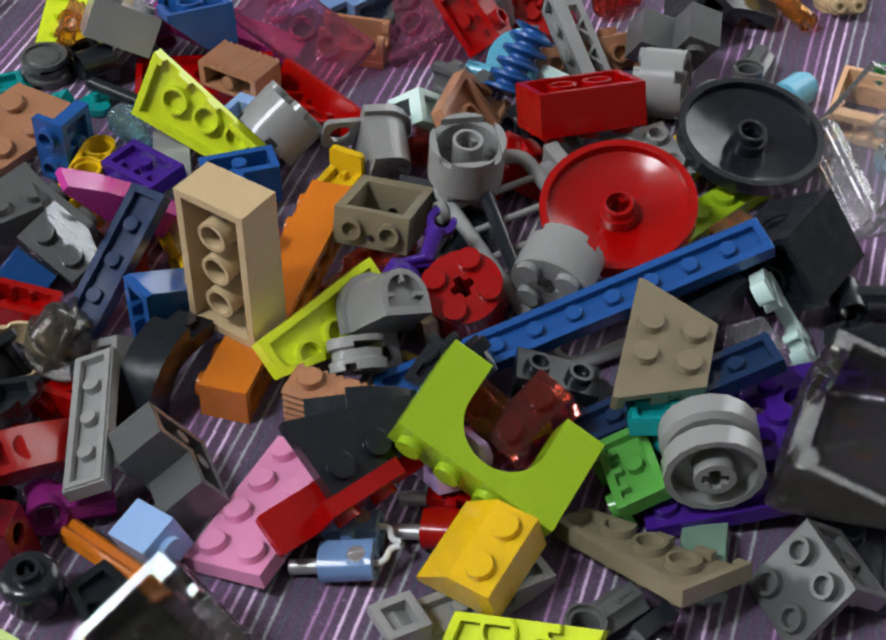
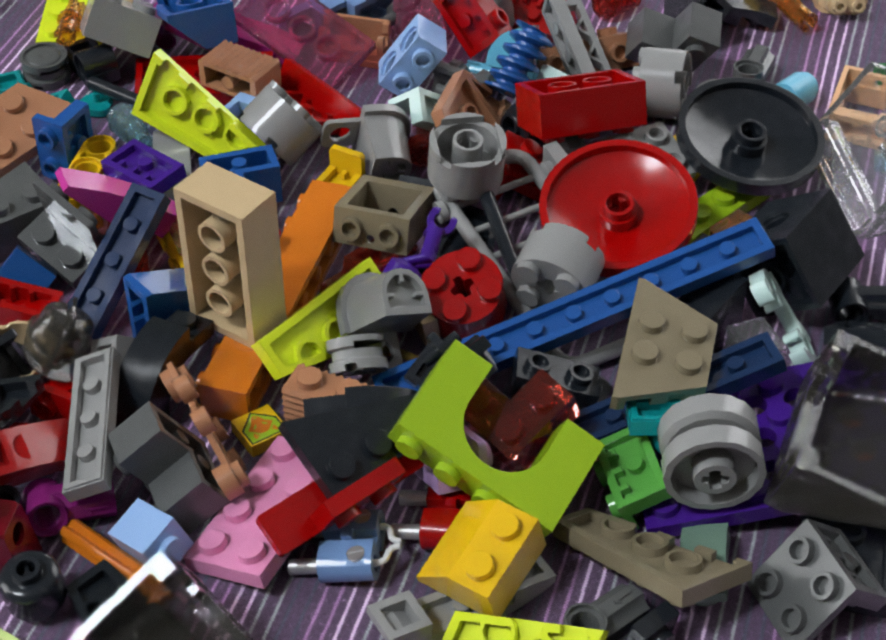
none -> nougat plant [159,361,251,501]
none -> tile [231,404,284,457]
none -> light blue brick [379,14,447,96]

